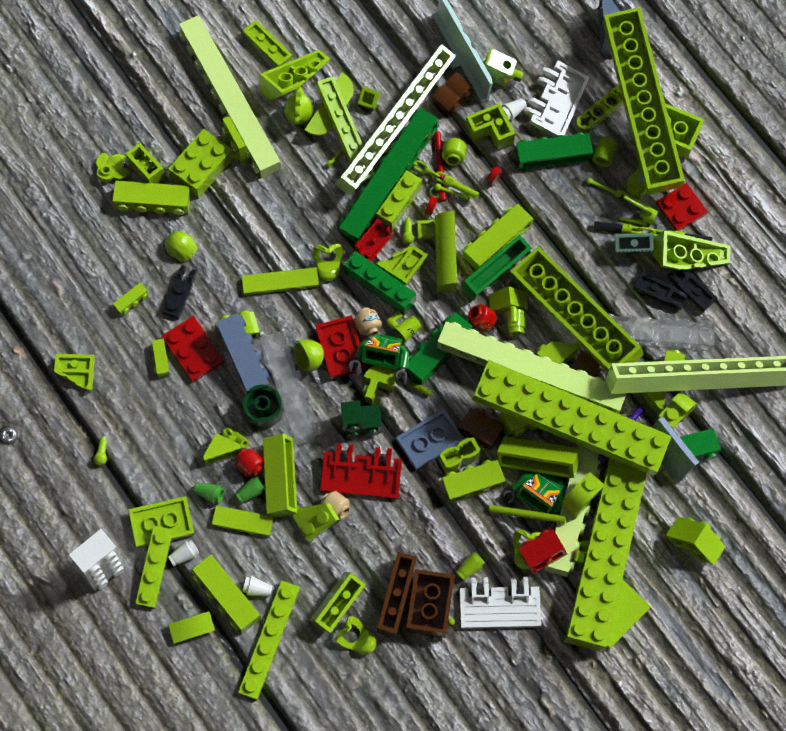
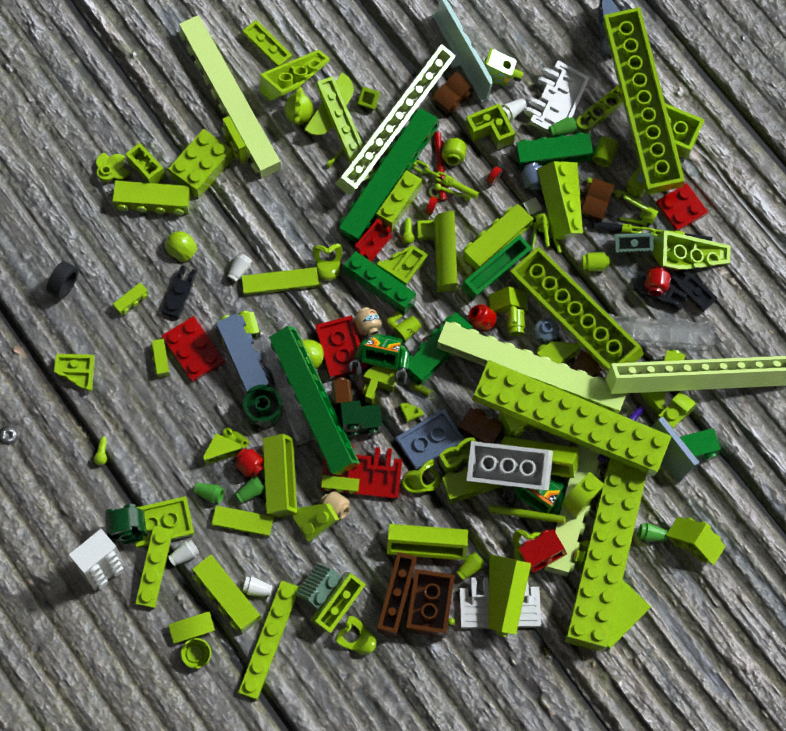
none -> black tyre [46,261,79,299]
none -> dark green brick [104,504,147,545]
none -> lime hair [180,638,212,669]
none -> white cone [227,253,252,282]
none -> green brick [269,326,360,475]
none -> sand green brick [295,563,342,610]
none -> lime piece [321,475,360,493]
none -> reddish brown brick [331,378,352,415]
none -> lime brick [387,524,468,560]
none -> lime tile [399,403,424,423]
none -> lime piece [402,459,441,493]
none -> white brick [467,441,553,490]
none -> lime slope [488,554,531,637]
none -> sand blue head [521,163,542,192]
none -> white sticker [523,197,542,215]
none -> lime plant [531,213,561,253]
none -> sand blue head [534,318,559,345]
none -> lime wedge [537,161,583,240]
none -> bright green cone [548,116,577,137]
none -> reddish brown brick [581,178,614,222]
none -> lime brick [582,252,610,272]
none -> bright green cone [638,522,668,542]
none -> red head [644,266,671,296]

